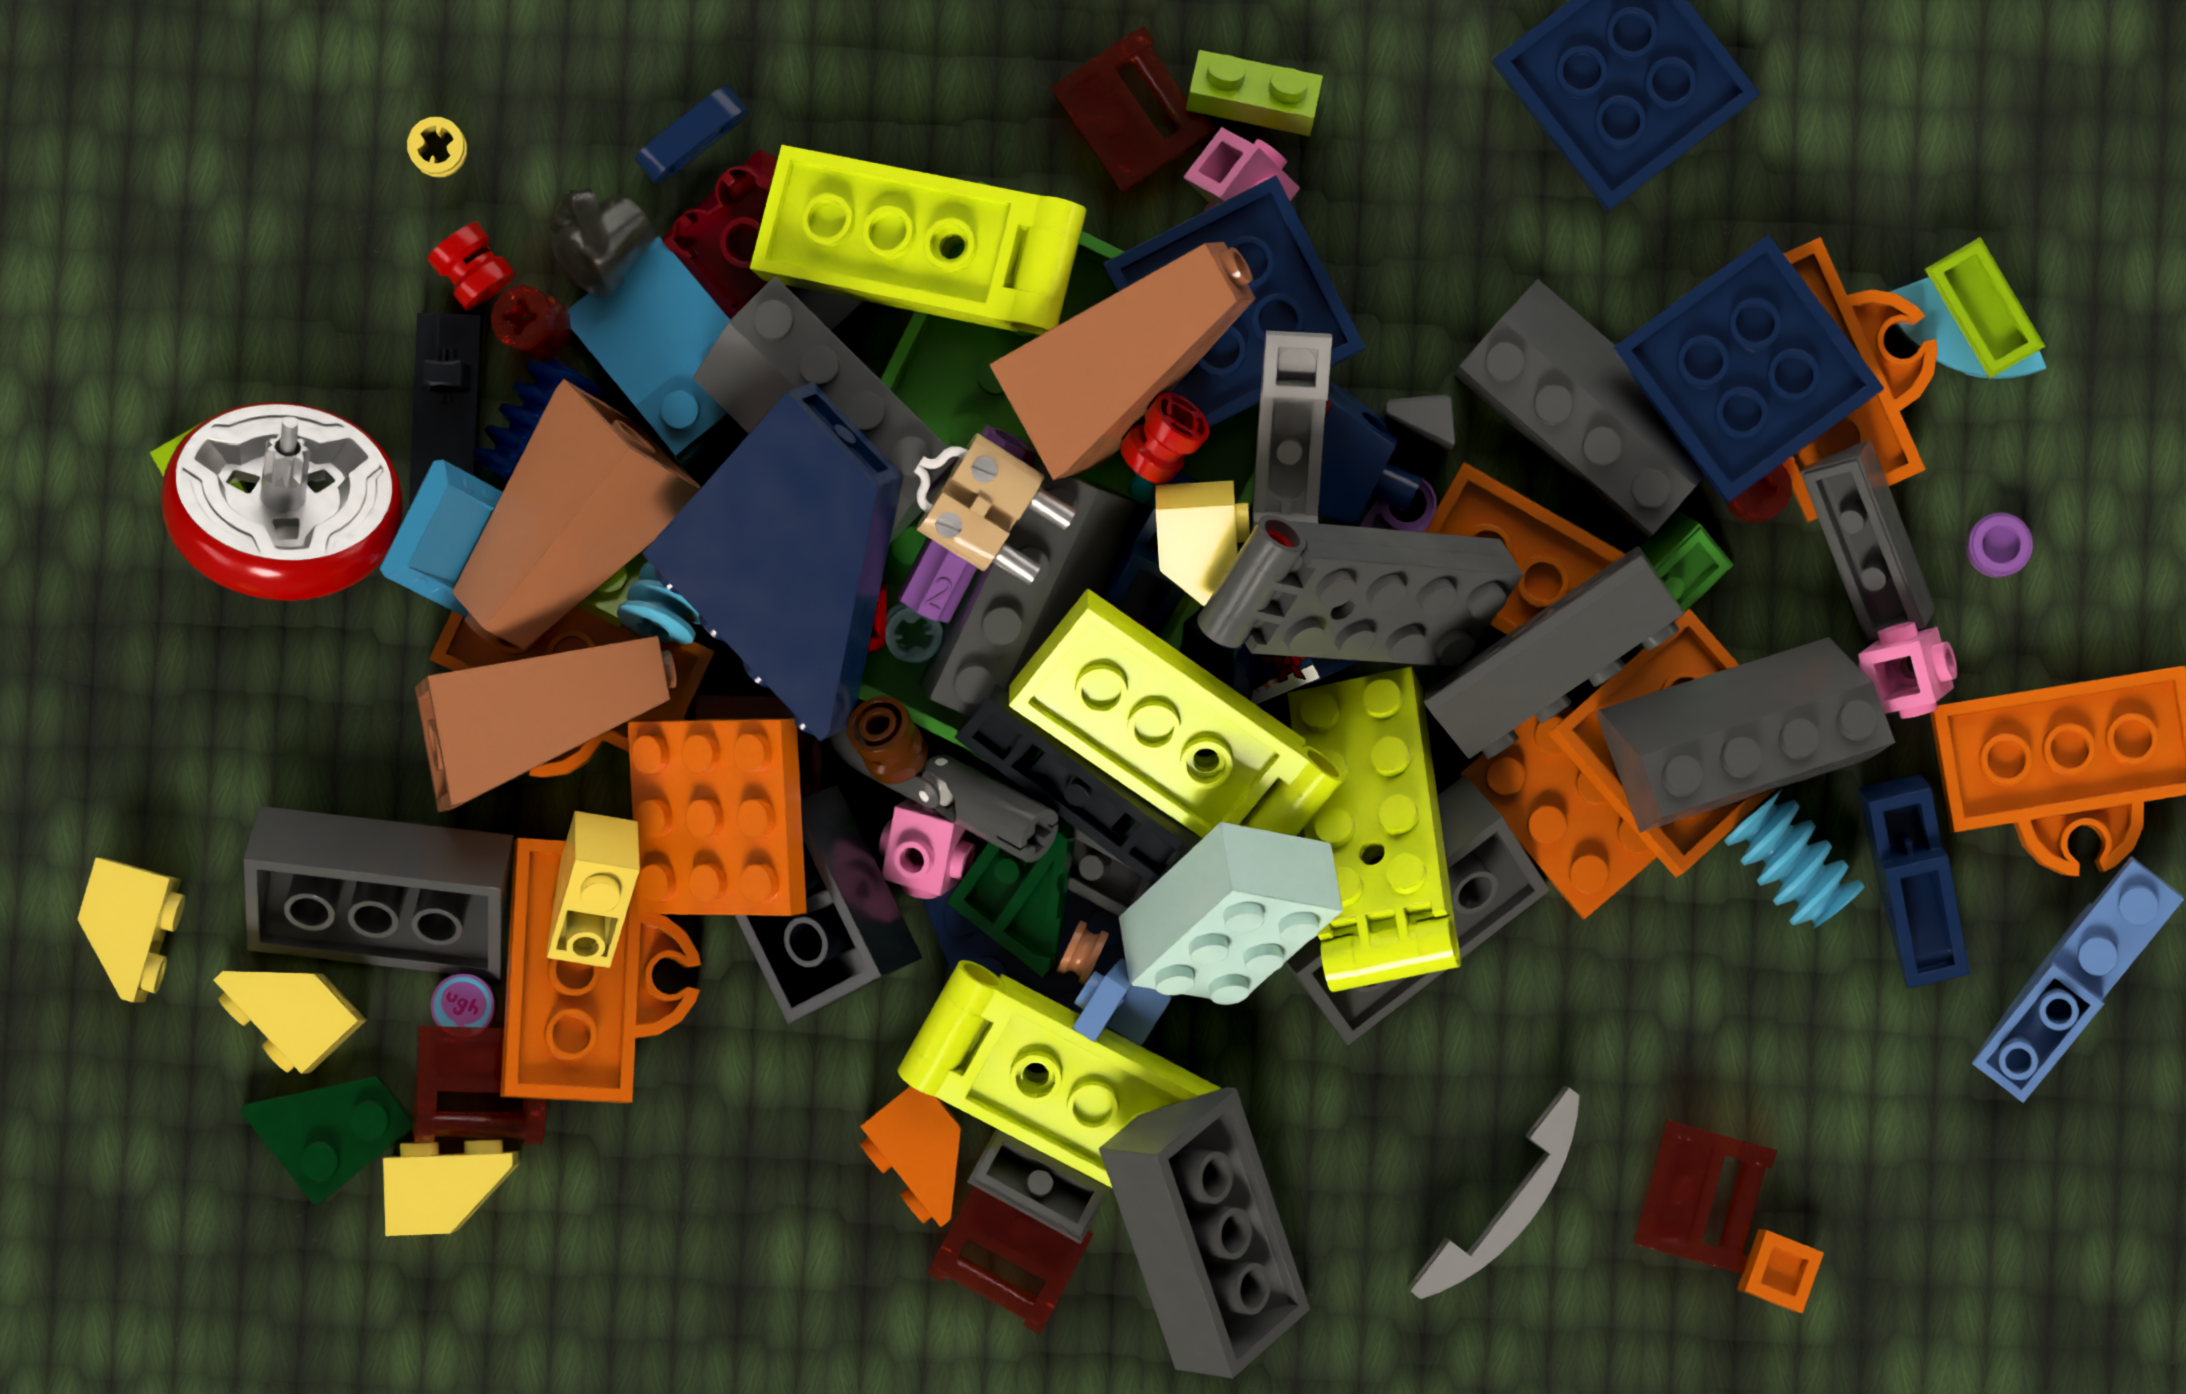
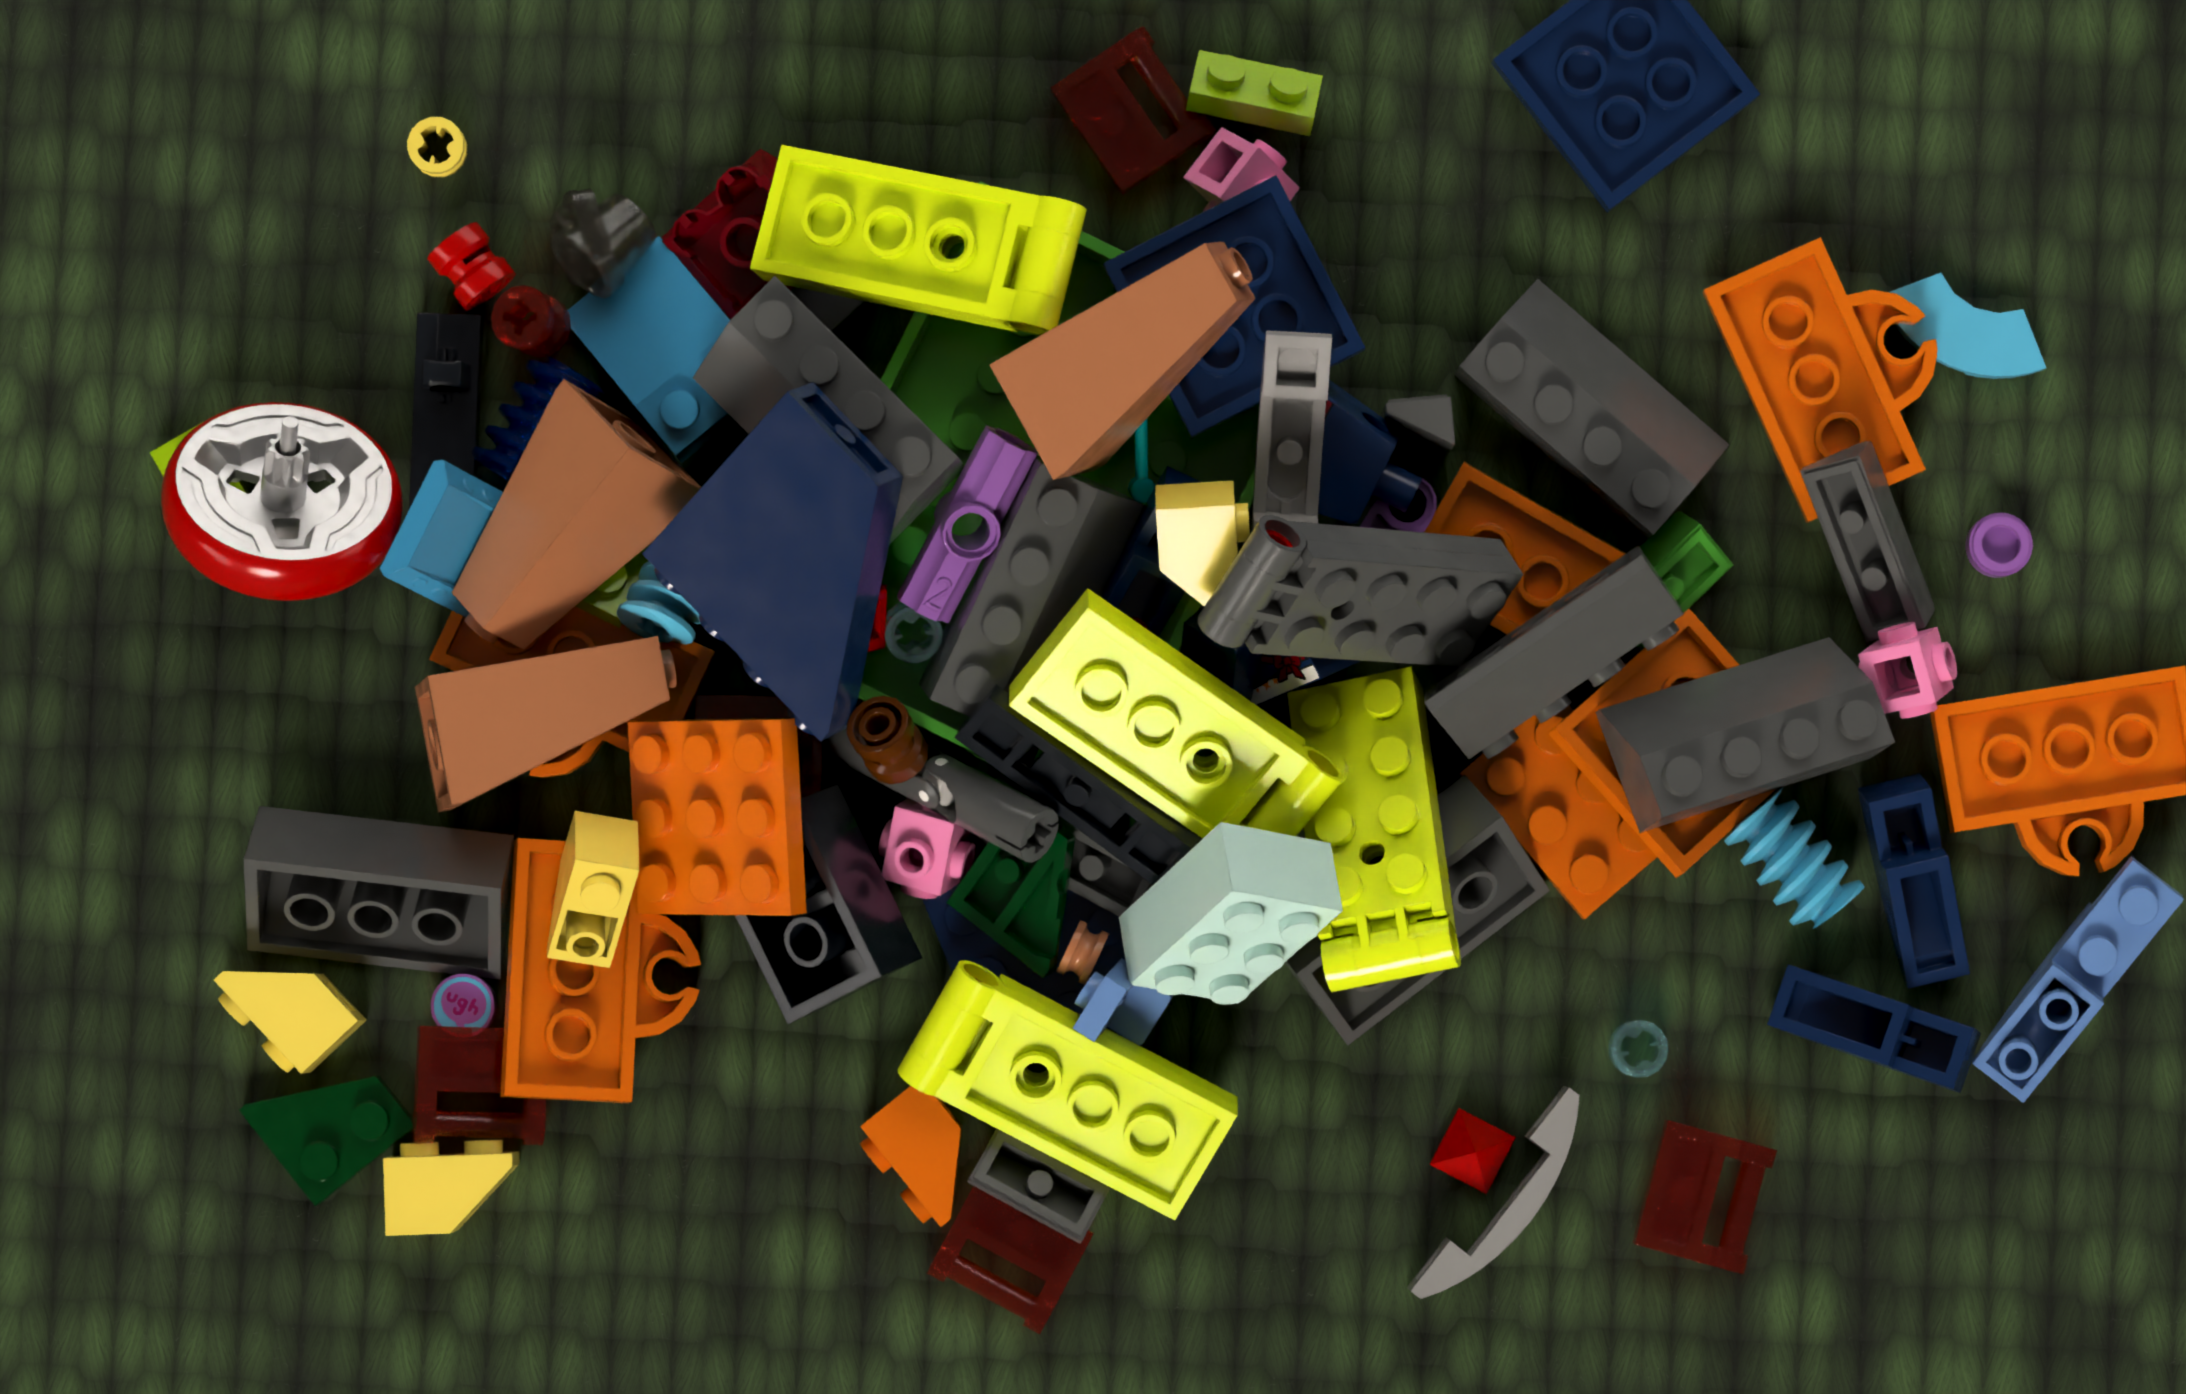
light yellow slope [77,857,185,1003] -> none
dark blue beam [635,85,749,185] -> none
tan piece [914,433,1076,585] -> none
dark grey slope [1099,1087,1310,1379] -> none
red wheel [1120,392,1210,484] -> none
dark blue plate [1612,234,1884,505] -> none
clear red wheel [1724,465,1792,523] -> none
orange plate [1737,1229,1824,1313] -> none
lime tile [1924,237,2045,379] -> none
none -> red slope [1429,1108,1516,1194]
none -> clear light blue bush [1608,1020,1668,1078]
none -> dark blue slope [1767,964,1981,1093]

